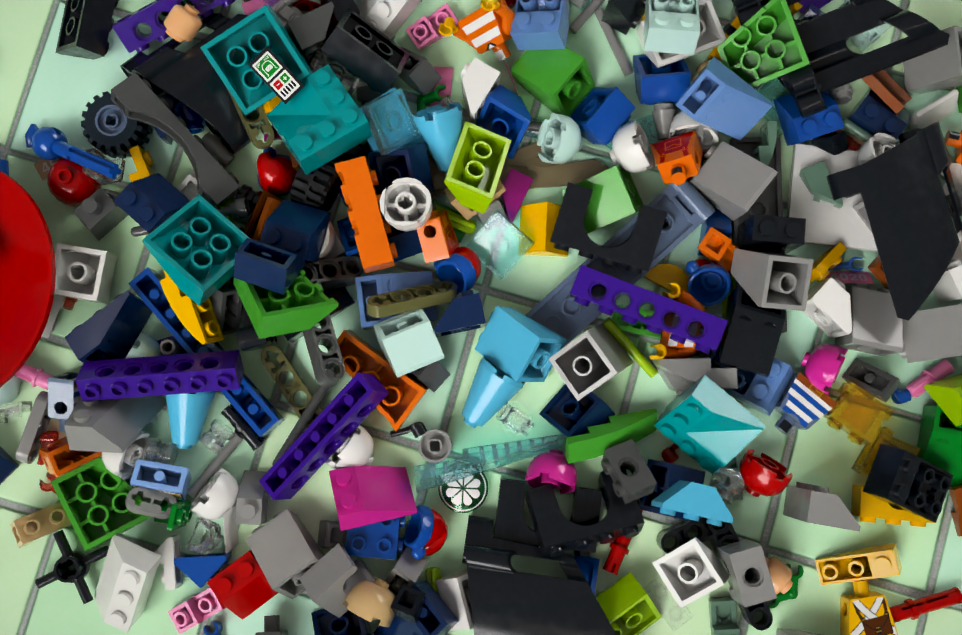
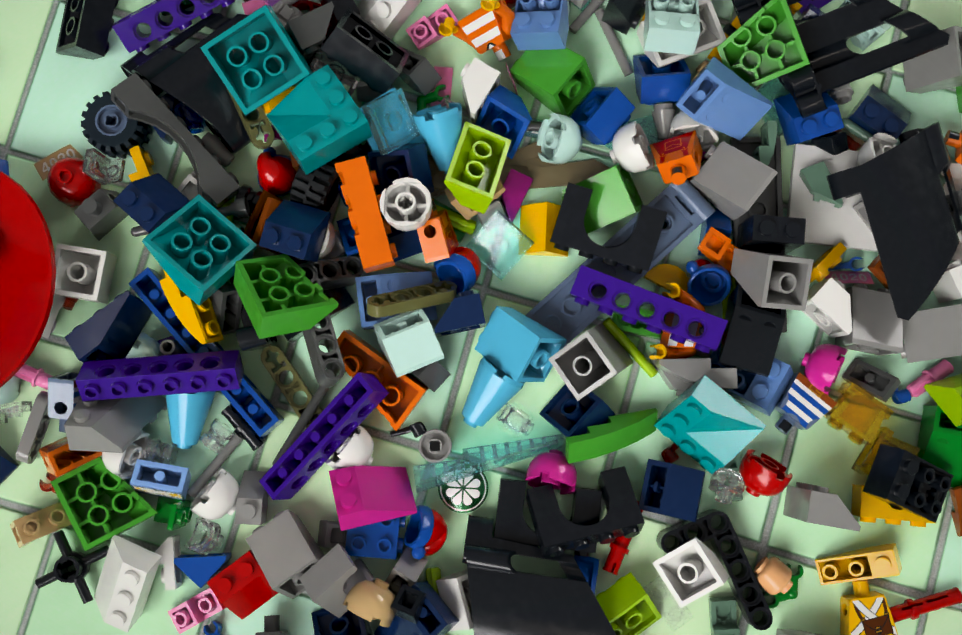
blue piece [25,123,121,179] -> none
clear red hand [37,431,59,465] -> none
light grey beam [125,487,177,519] -> none
light nougat head [164,3,202,43] -> none
white sticker [223,505,239,554] -> none
dark blue slope [234,238,305,295] -> none
tile [248,46,305,104] -> none
dark grey brick [601,439,657,504] -> none
medium azure slope [651,480,734,527] -> none
light grey piece [717,539,777,607] -> none
dark orange slope [862,70,912,114] -> none
white slope [908,89,959,130] -> none

